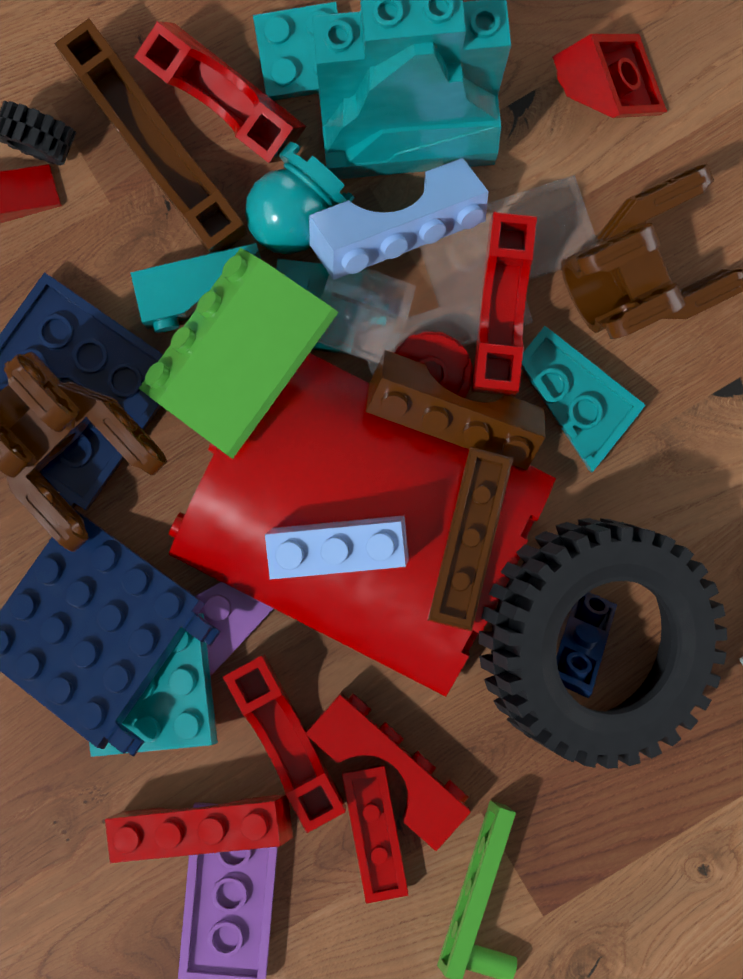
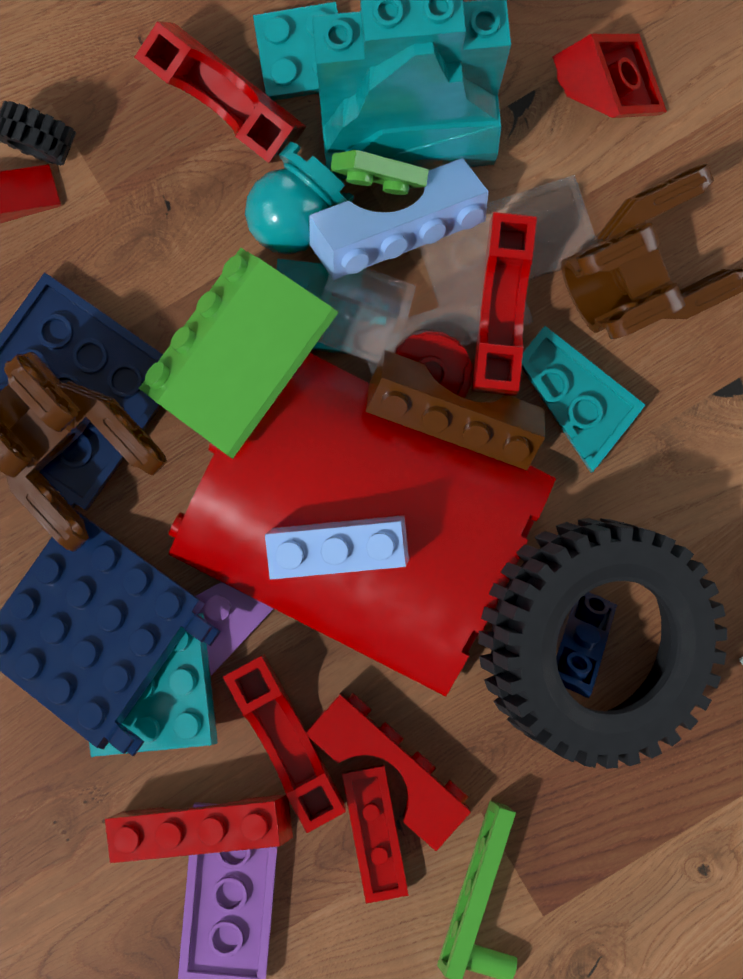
reddish brown arch [54,18,247,254] -> none
teal slope [130,243,261,333] -> none
reddish brown tile [427,447,513,632] -> none
none -> bright green plate [330,150,429,195]

